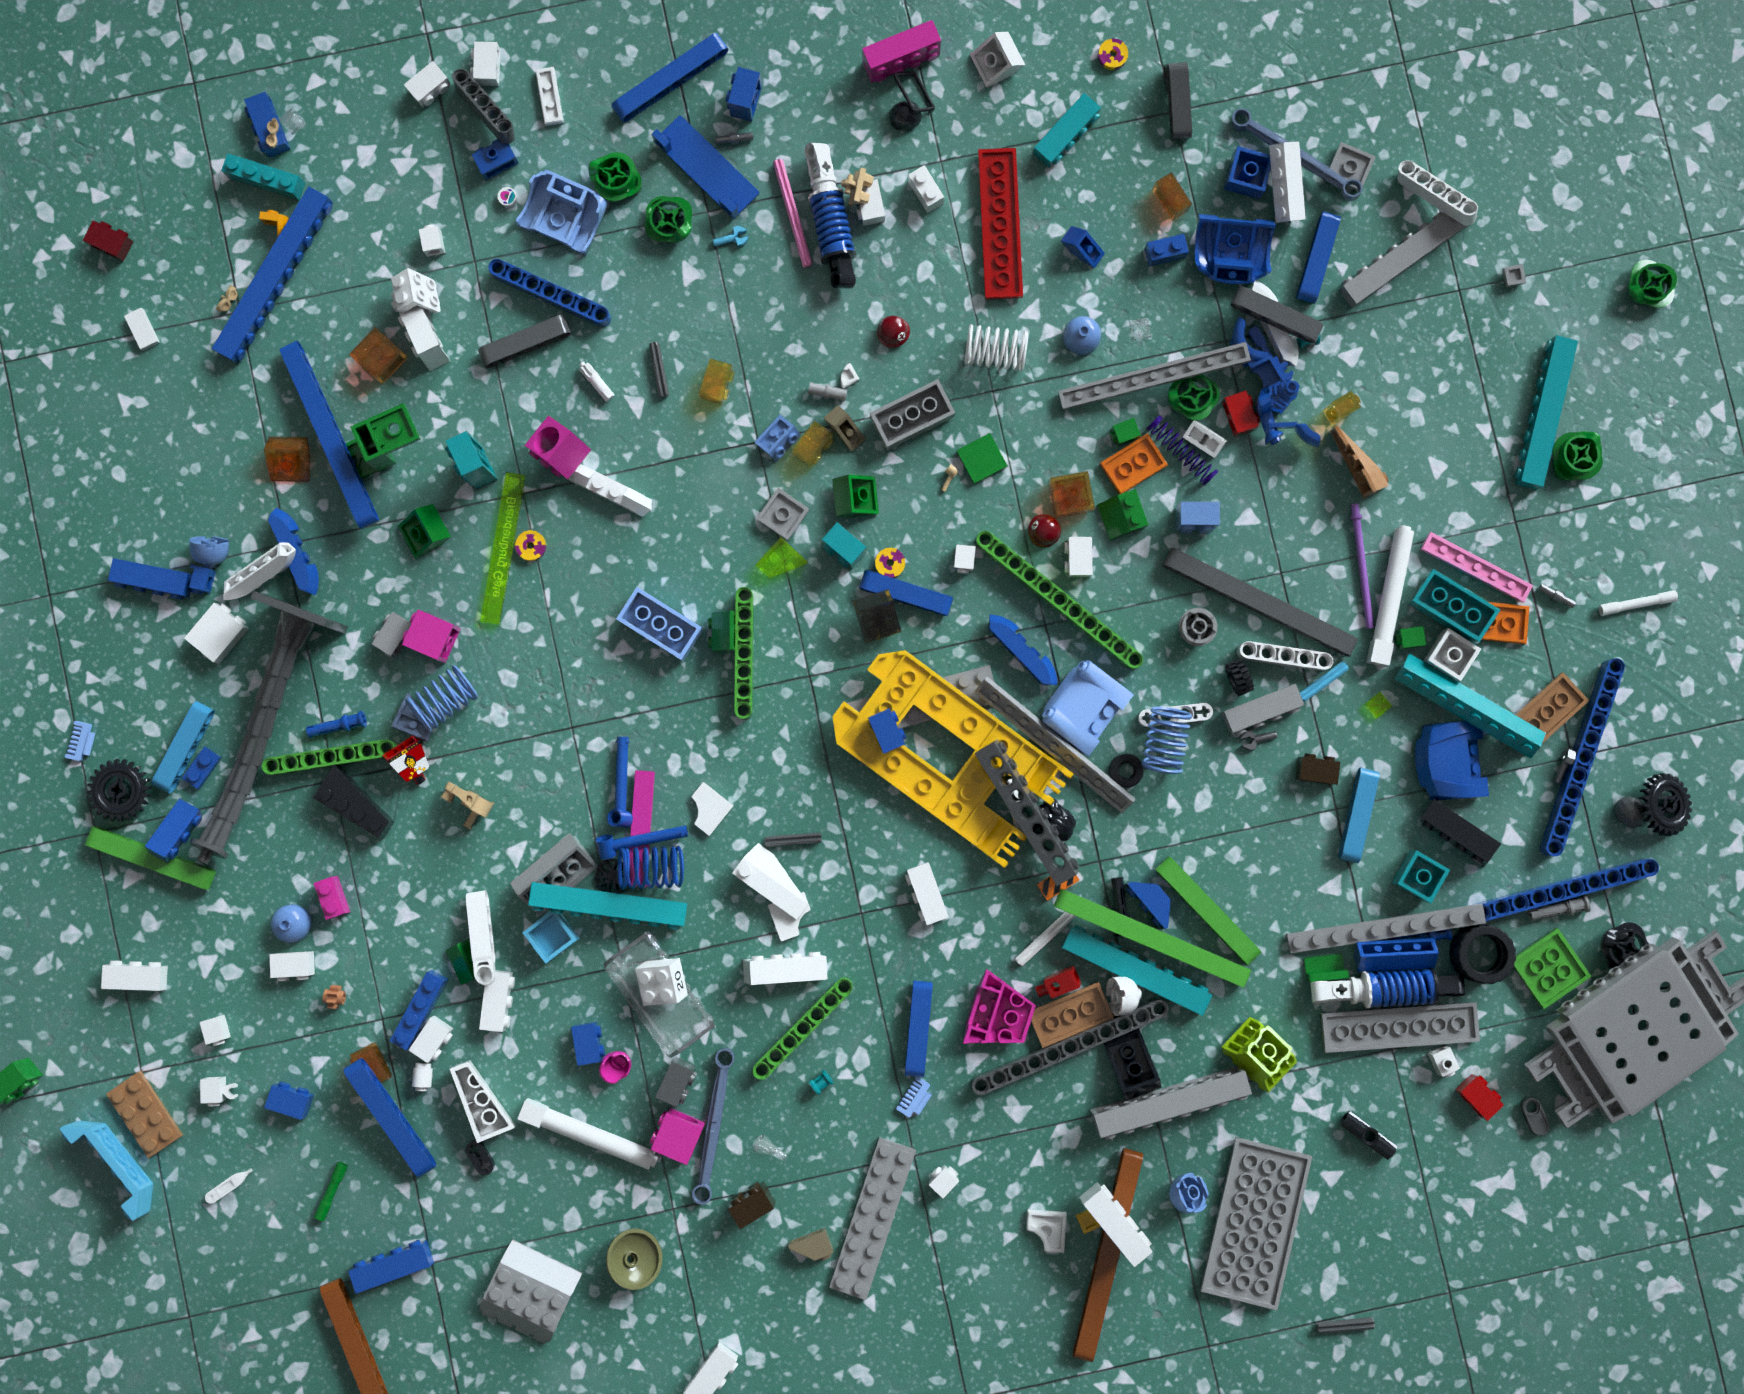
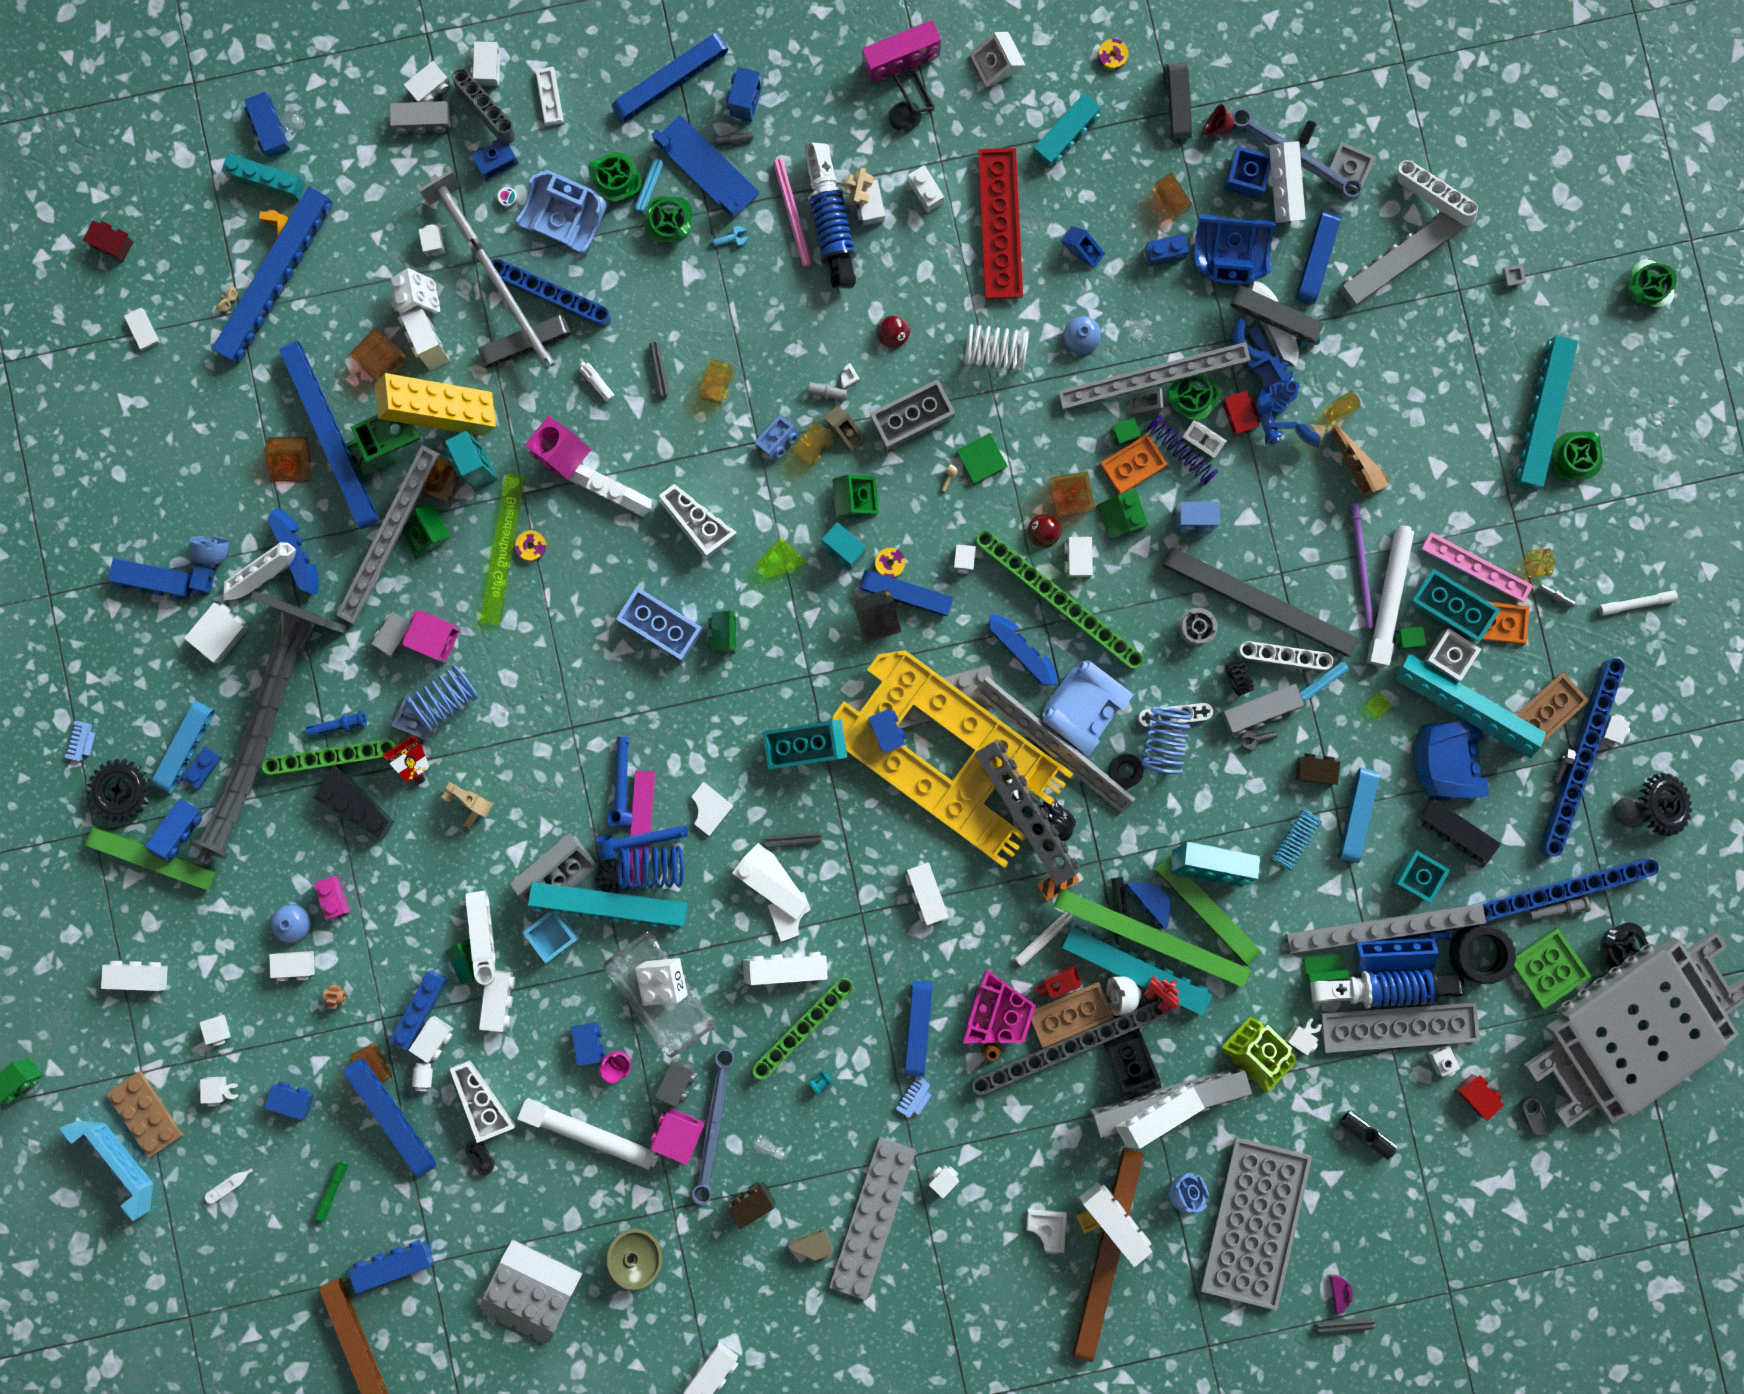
tan piece [266,118,279,148] -> none
bright green beam [734,587,754,720] -> none
light grey plate [756,488,810,541] -> none
none -> light grey plate [336,445,441,624]
none -> yellow brick [375,373,496,436]
none -> light grey brick [390,101,451,134]
none -> light grey piece [416,166,555,370]
none -> clear orange brick [421,458,459,504]
none -> medium azure axle [635,158,663,213]
none -> white wedge [659,484,737,560]
none -> teal brick [762,719,847,770]
none -> dark orange cone [982,1043,1001,1062]
none -> white wedge [1115,1085,1205,1149]
none -> light grey slope [1129,388,1163,415]
none -> red hips [1144,976,1180,1013]
none -> brick [1170,842,1260,889]
none -> dark red helmet [1203,104,1234,138]
none -> medium azure piece [1271,809,1322,871]
none -> white brick [1285,1018,1322,1055]
none -> black piece [1299,120,1317,145]
none -> magenta tile [1329,1274,1353,1315]
none -> clear yellow panel [1524,548,1556,577]
none -> white brick [1601,714,1630,745]

